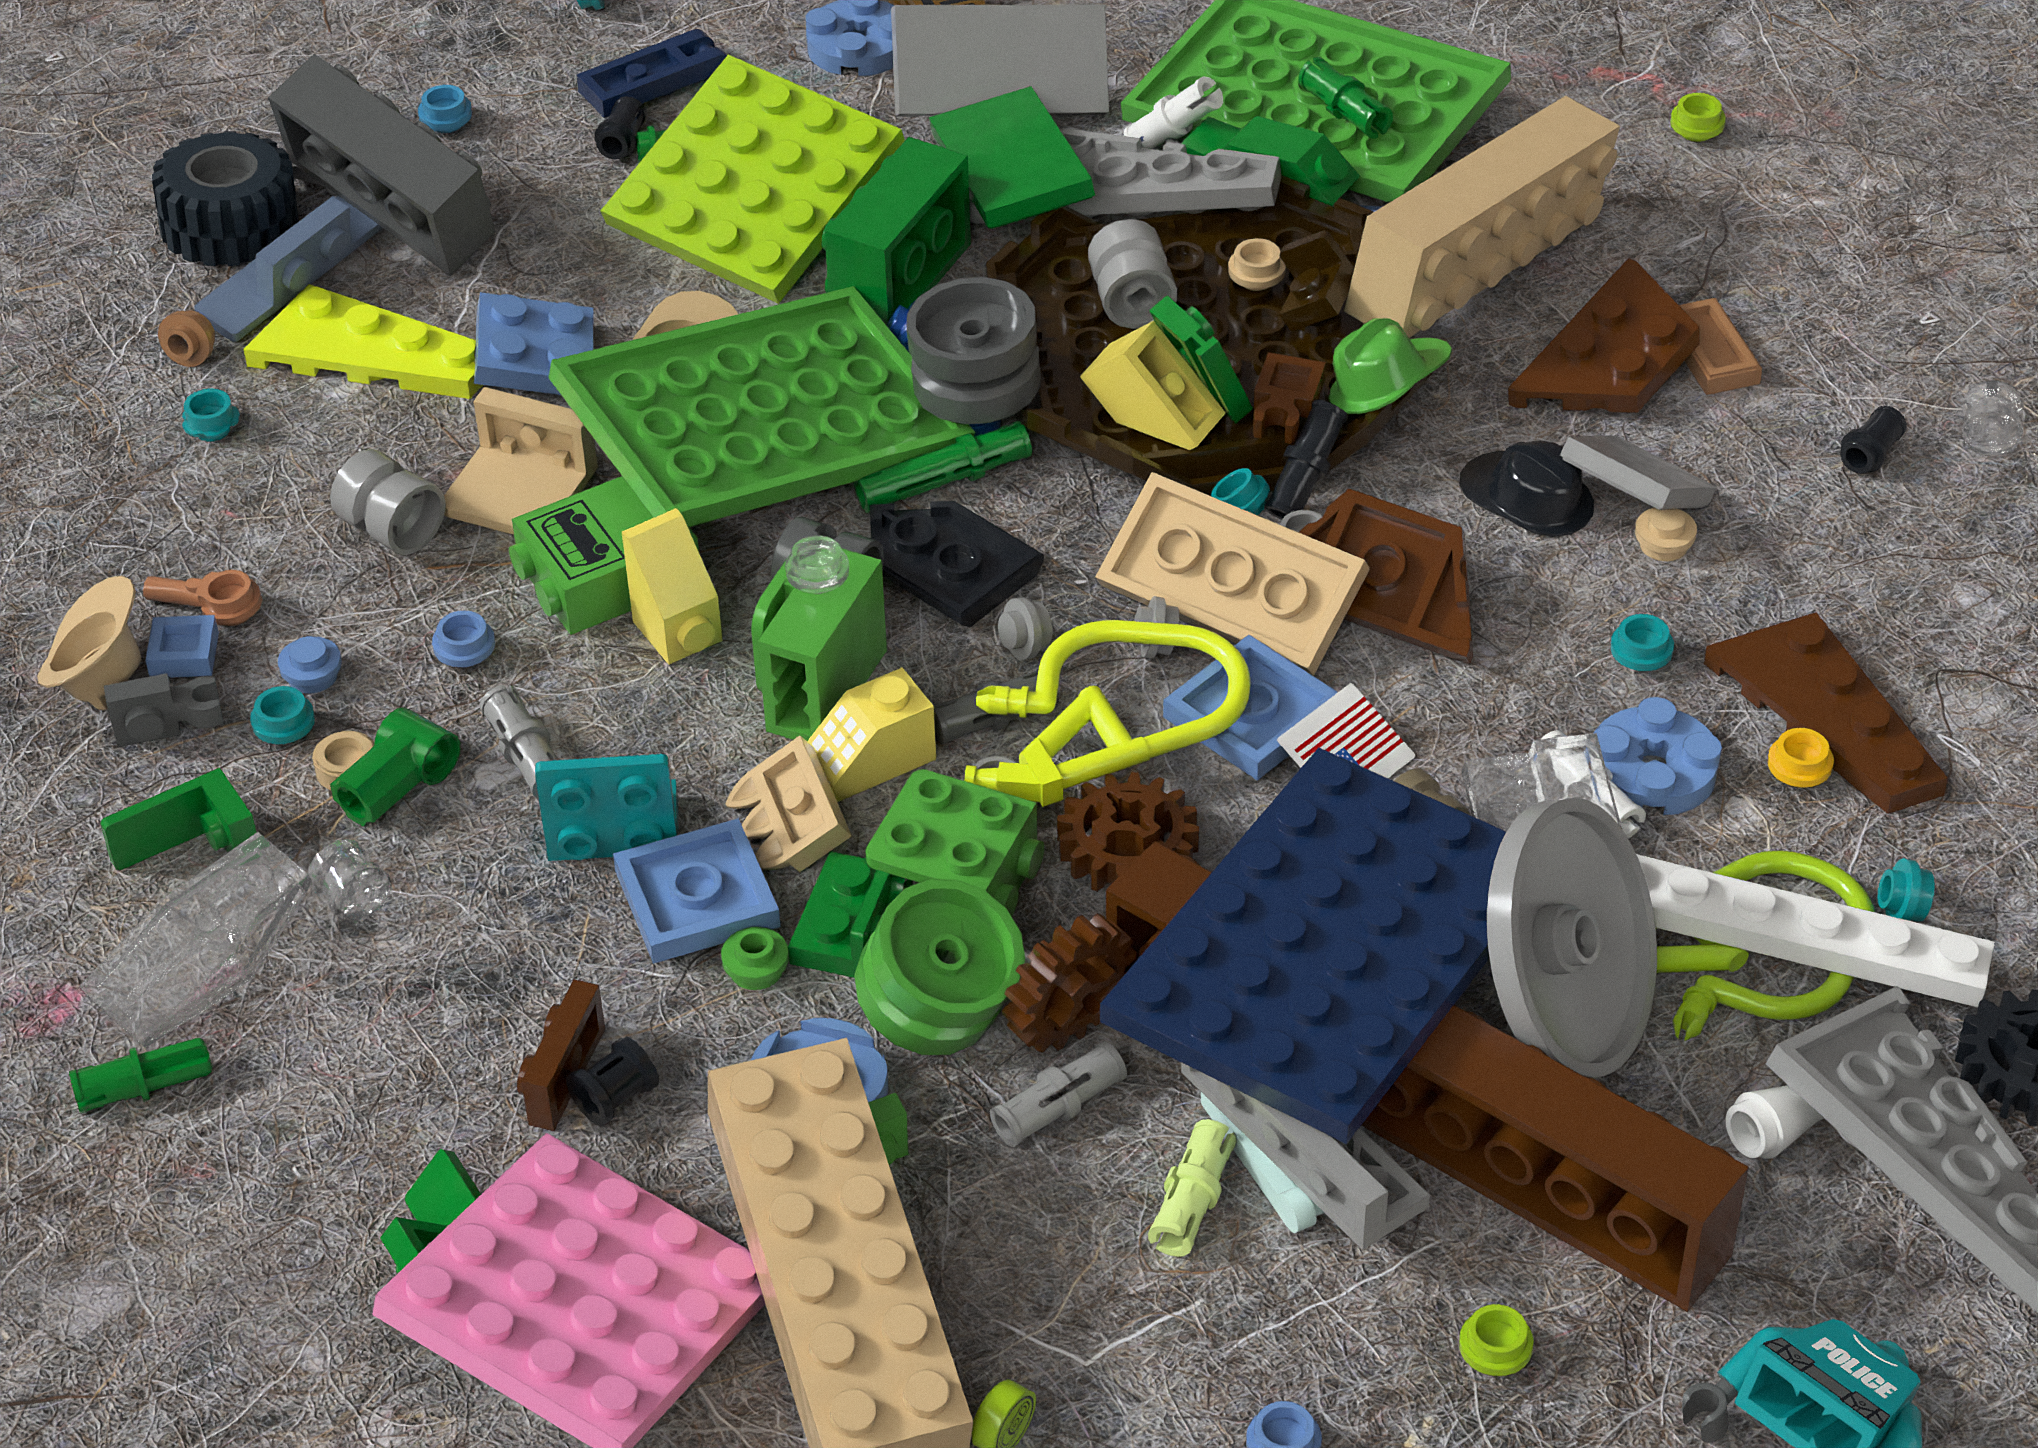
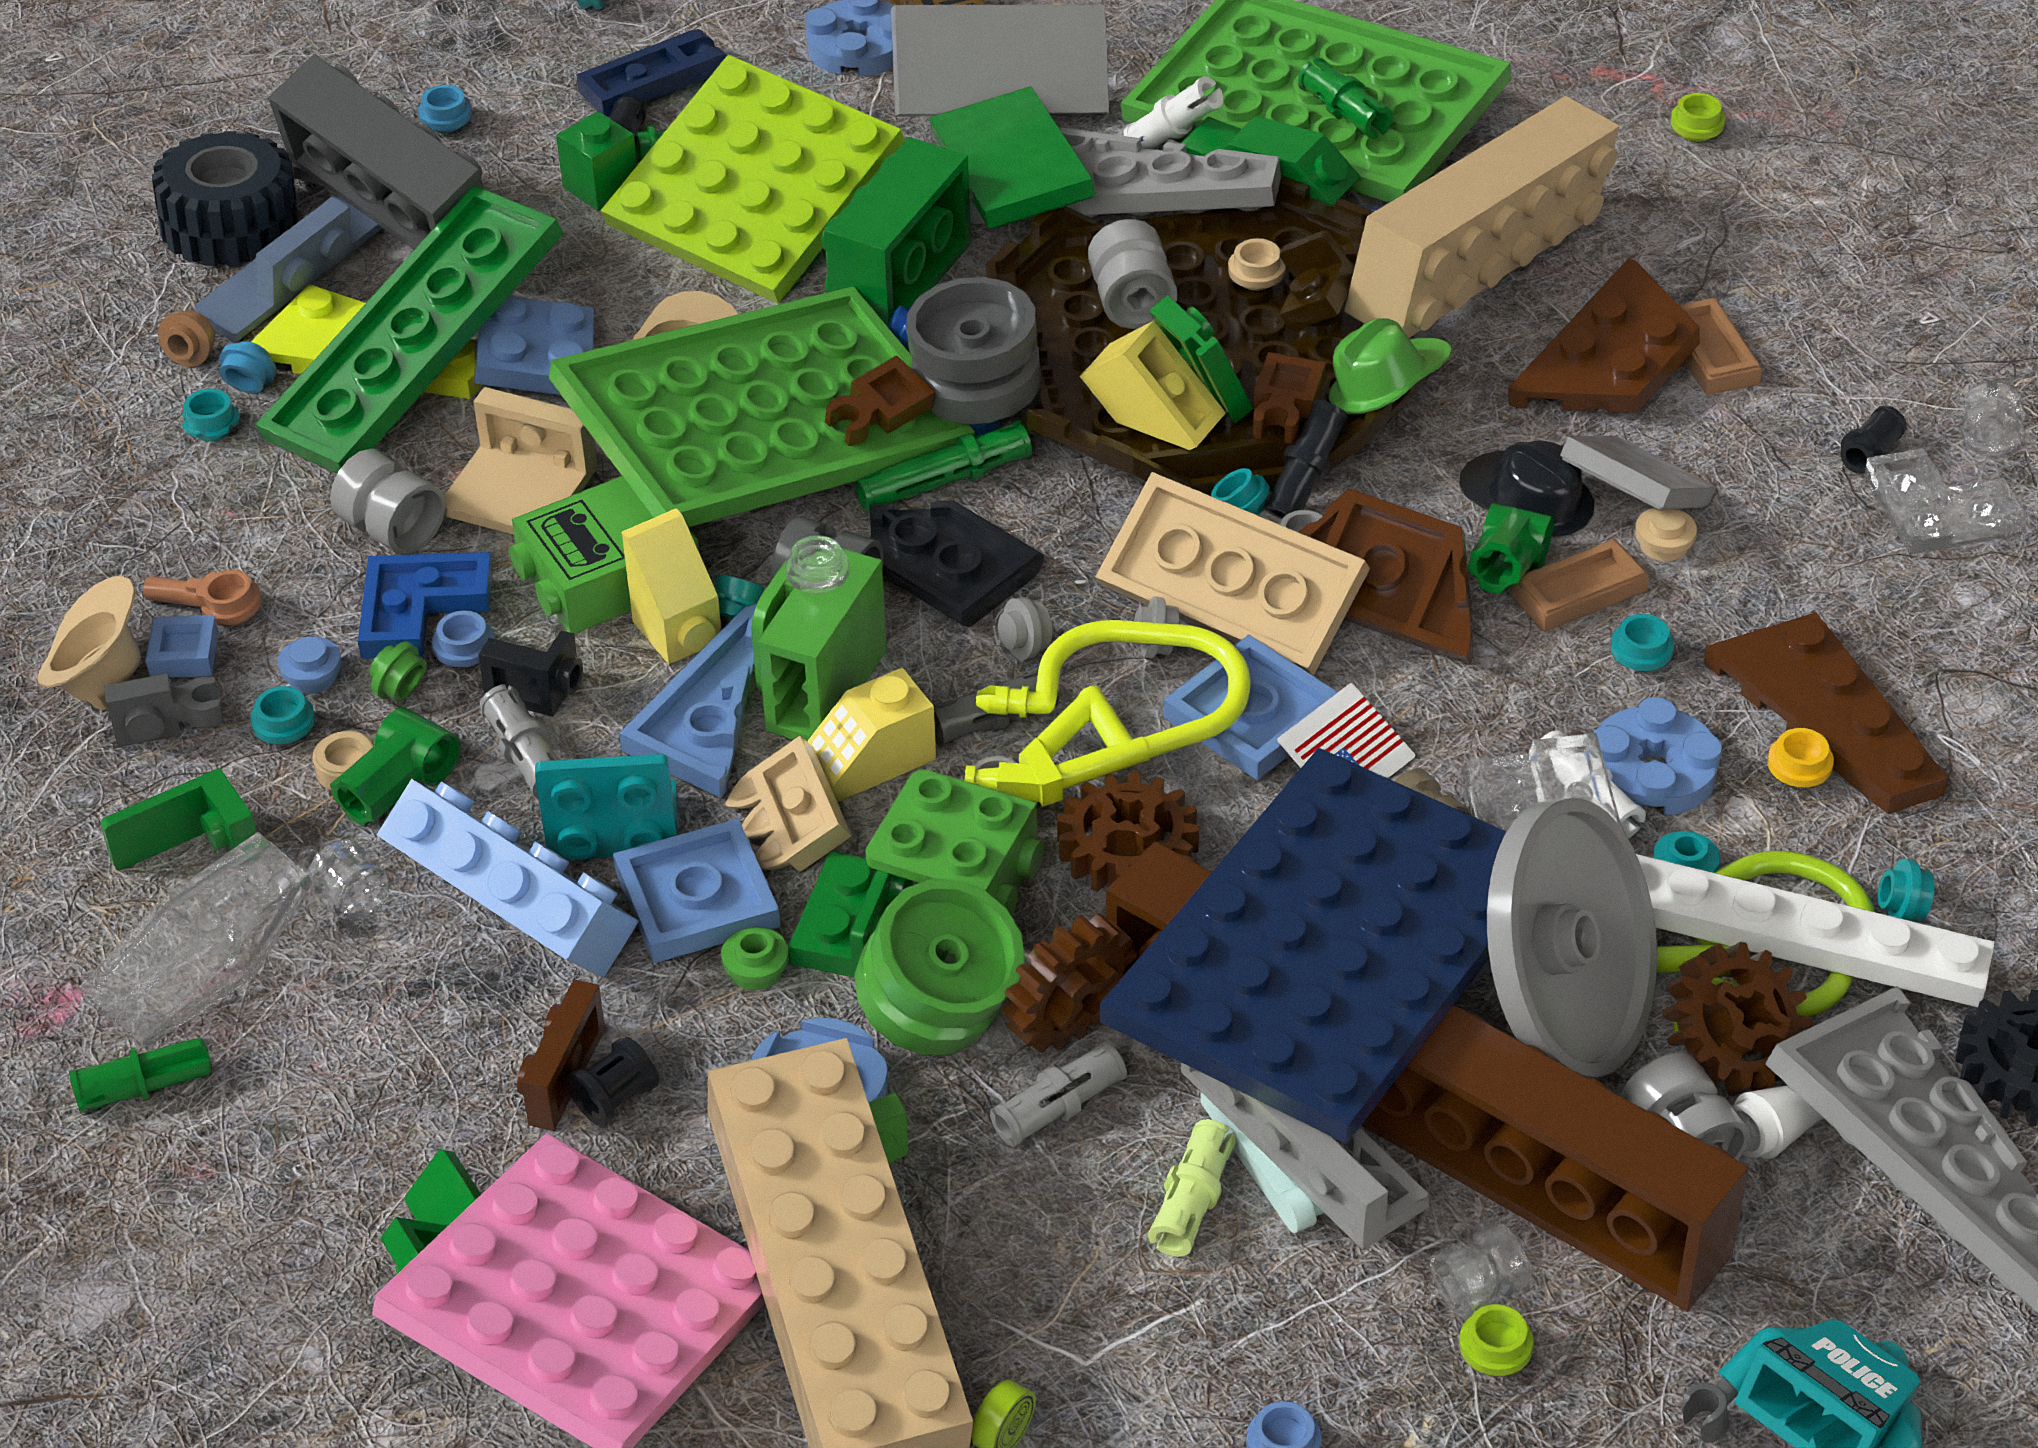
none -> dark azure plate [219,341,277,394]
none -> green plate [255,185,564,473]
none -> blue plate [358,552,493,659]
none -> bright green plate [369,641,427,702]
none -> light blue brick [377,779,639,978]
none -> black bracket [478,630,583,717]
none -> green brick [556,111,637,211]
none -> medium blue wing [619,604,756,798]
none -> teal plate [714,574,764,619]
none -> reddish brown plate [825,355,935,446]
none -> clear wheel [1430,1222,1532,1319]
none -> green piece [1468,502,1554,594]
none -> medium nougat tile [1510,539,1649,632]
none -> light grey wheel [1620,1052,1750,1160]
none -> teal plate [1653,831,1720,873]
none -> reddish brown gear [1662,942,1812,1095]
none -> clear plate [1864,448,2028,555]

